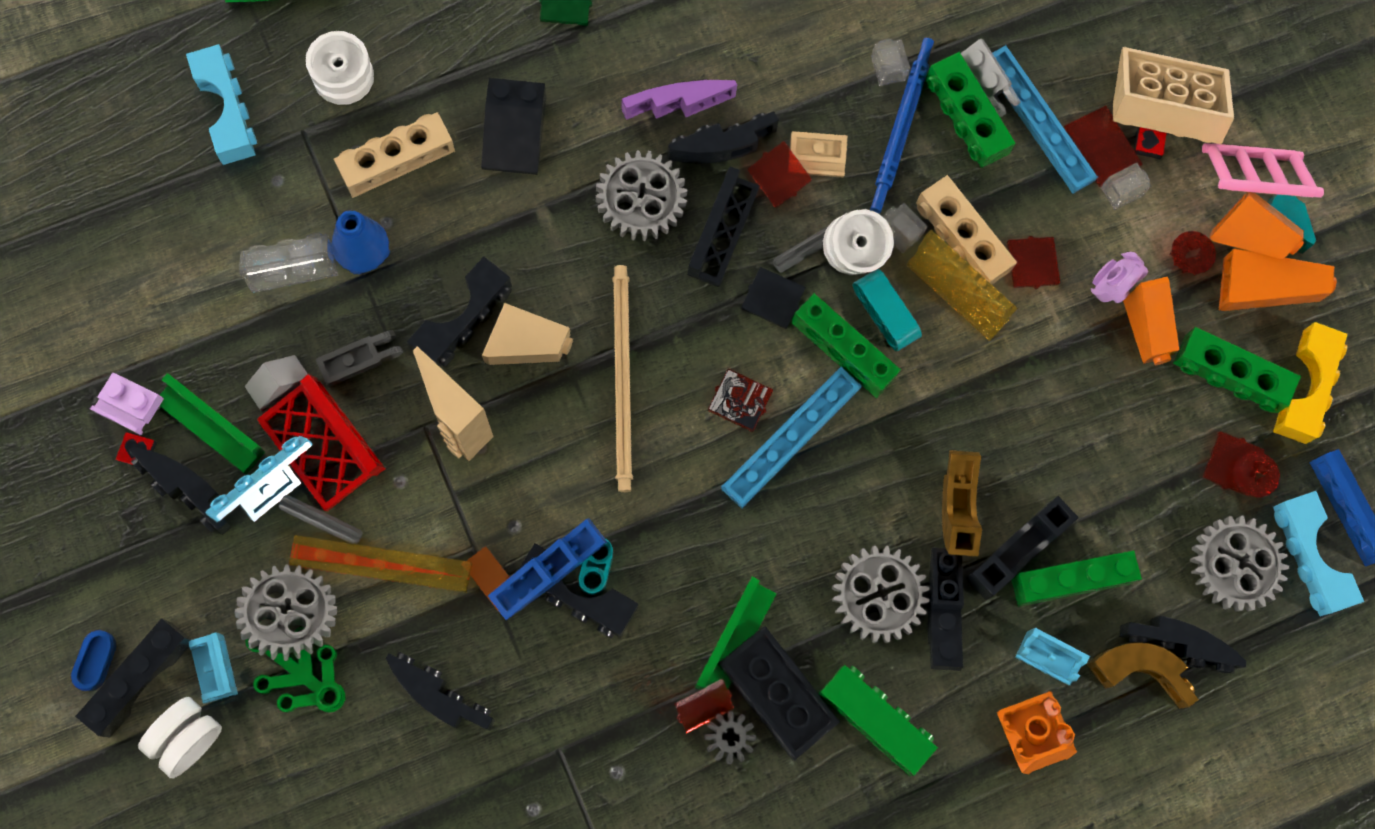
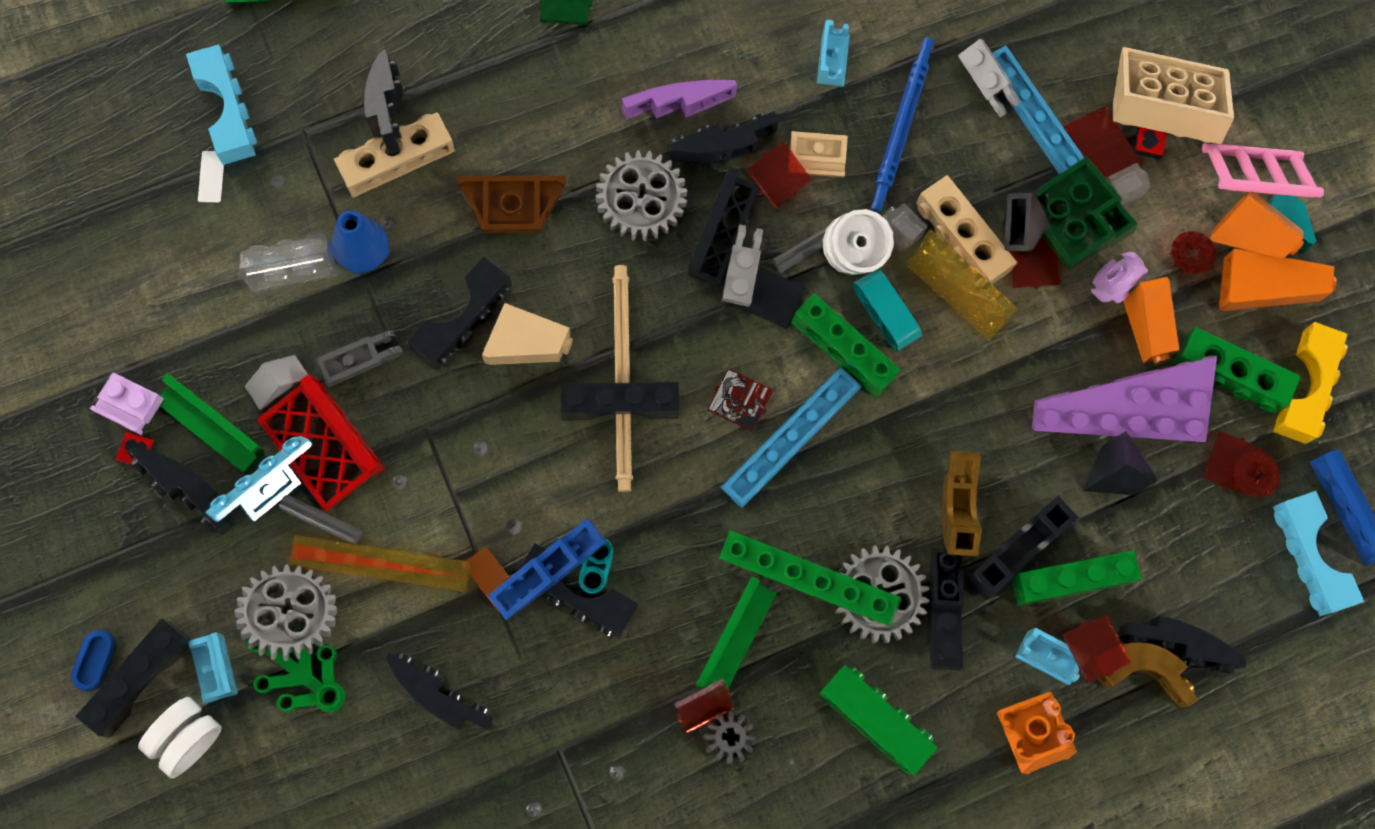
white wheel [306,31,374,105] -> none
tan slope [413,346,493,461] -> none
black slope [481,78,547,175] -> none
black plate [717,626,840,761] -> none
clear brick [871,39,910,86] -> none
green brick [926,52,1016,168] -> none
light grey gear [1190,516,1289,612] -> none
none -> white sticker [198,151,224,202]
none -> slope [364,50,404,154]
none -> reddish brown wing [457,176,566,233]
none -> black arch [561,382,679,421]
none -> green brick [719,530,902,627]
none -> light grey hinge [722,225,763,307]
none -> medium azure hinge [817,20,850,87]
none -> black slope [1002,193,1050,251]
none -> medium lavender wing [1032,355,1217,442]
none -> dark green slope [1034,156,1138,270]
none -> clear red piece [1062,615,1131,683]
none -> black slope [1083,431,1158,495]

